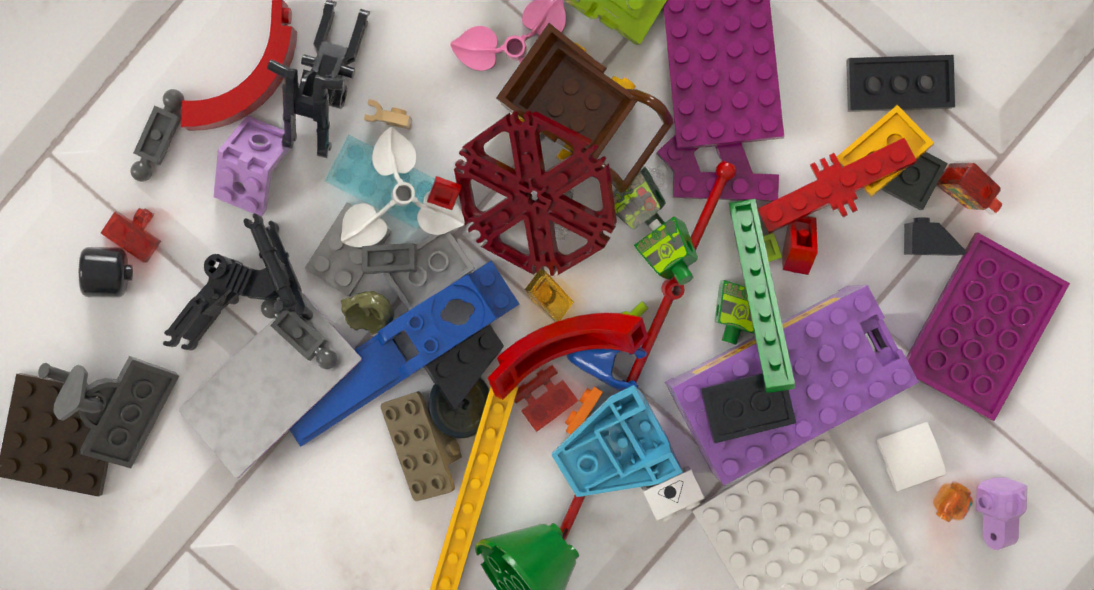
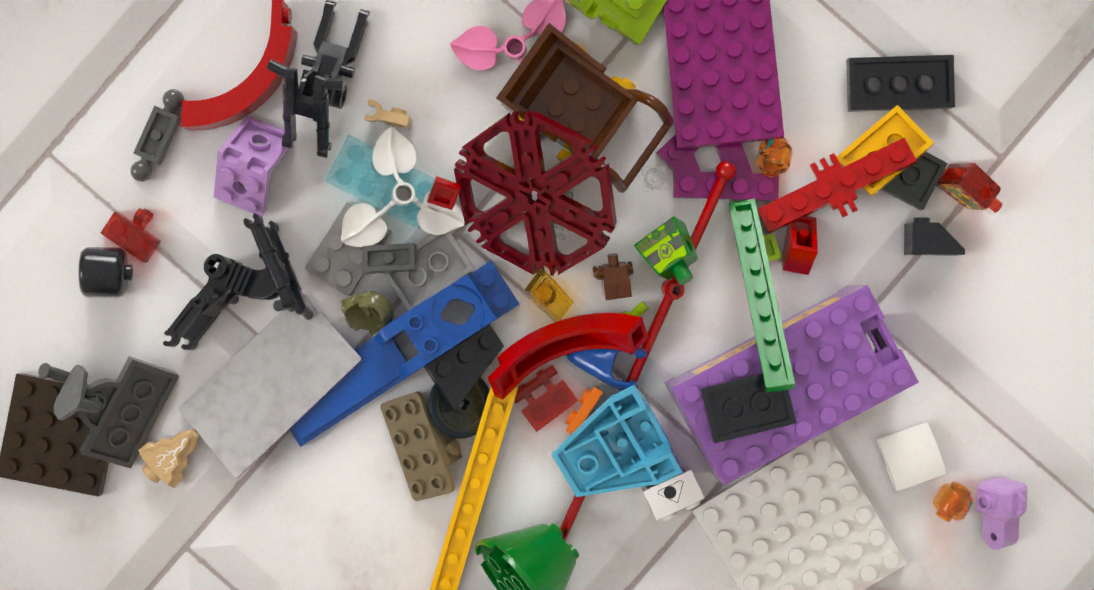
dark grey plate [261,299,338,369] -> none
torso [613,167,666,231] -> none
torso [715,280,754,345] -> none
magenta plate [906,233,1070,421] -> none
none -> tan rock [138,429,200,488]
none -> reddish brown piece [592,253,634,300]
none -> clear orange head [756,138,793,177]

